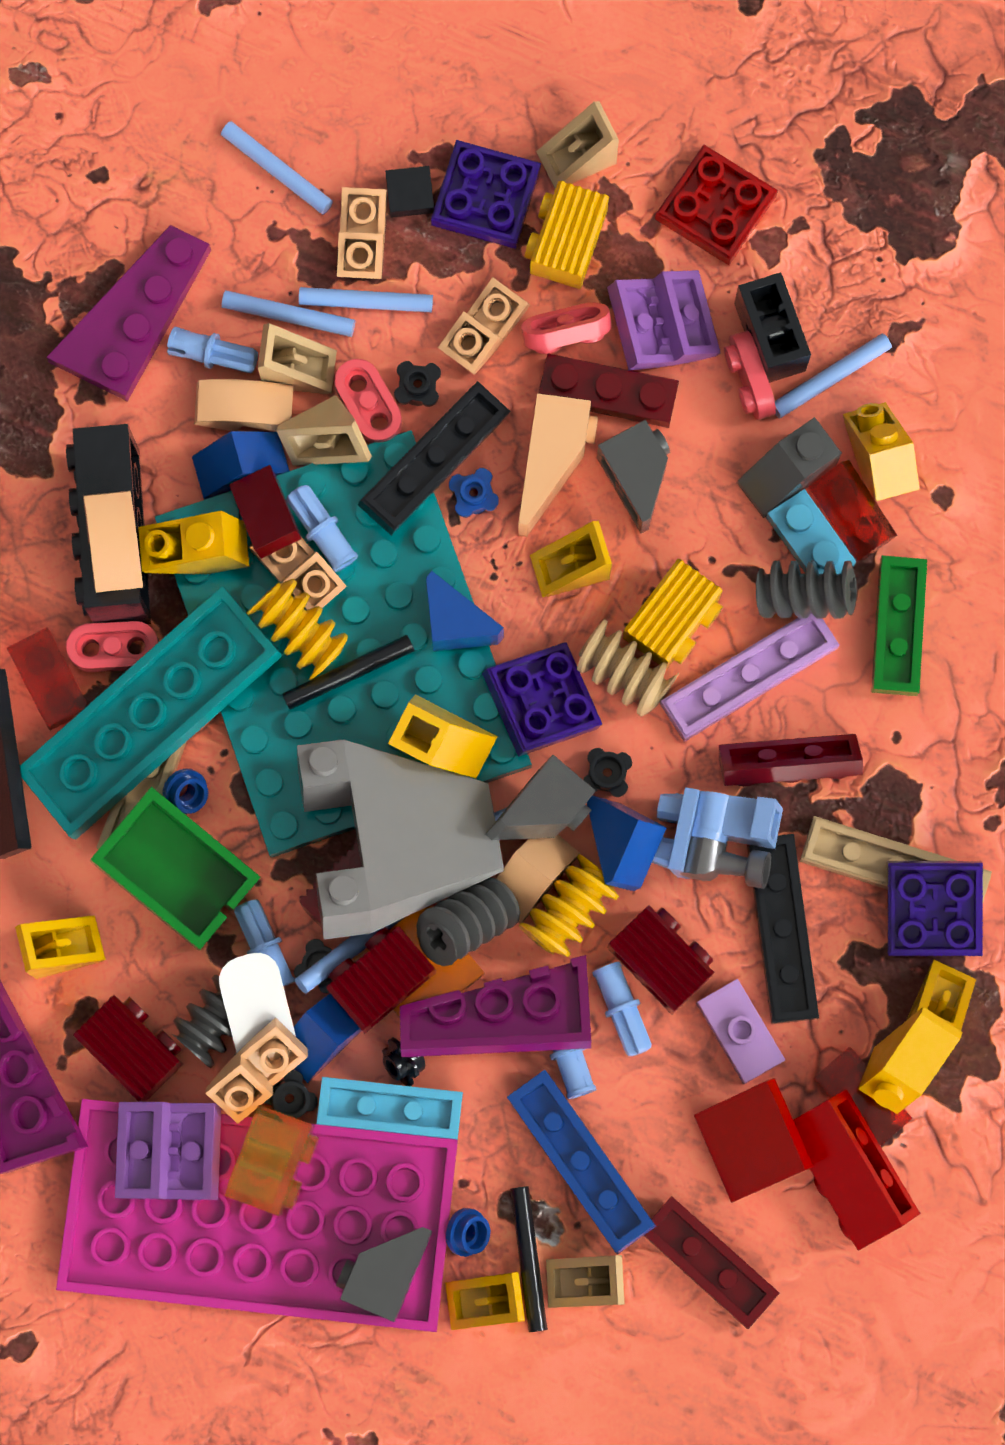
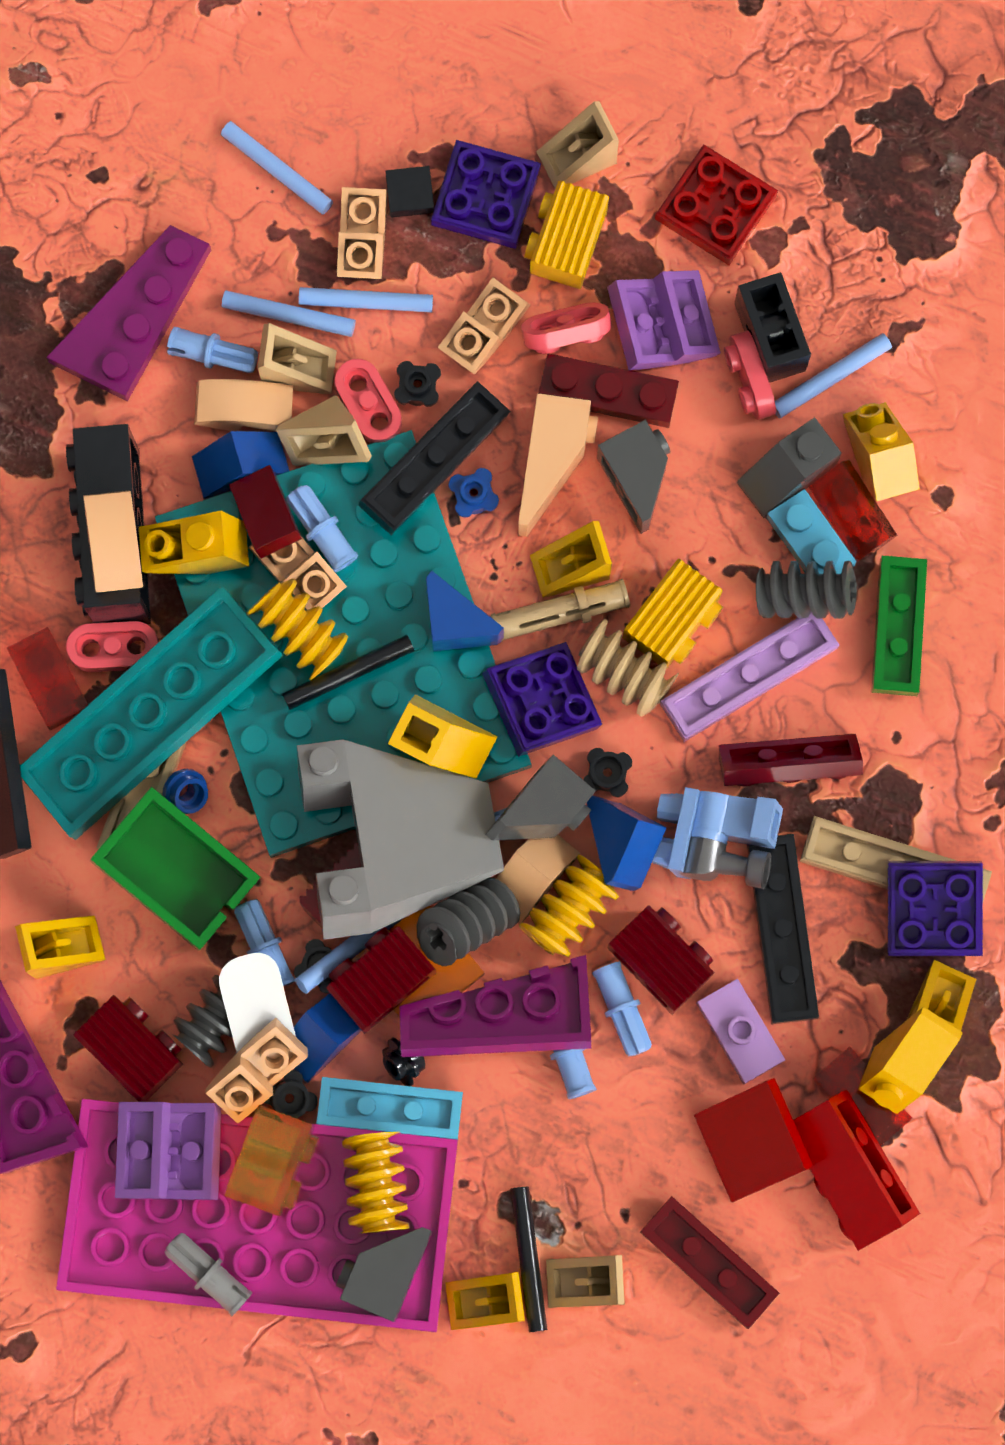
blue plate [446,1208,491,1257] -> none
blue plate [507,1070,656,1254] -> none
none -> light grey axle [164,1233,253,1316]
none -> yellow piece [342,1132,410,1234]
none -> tan pin [491,579,631,642]

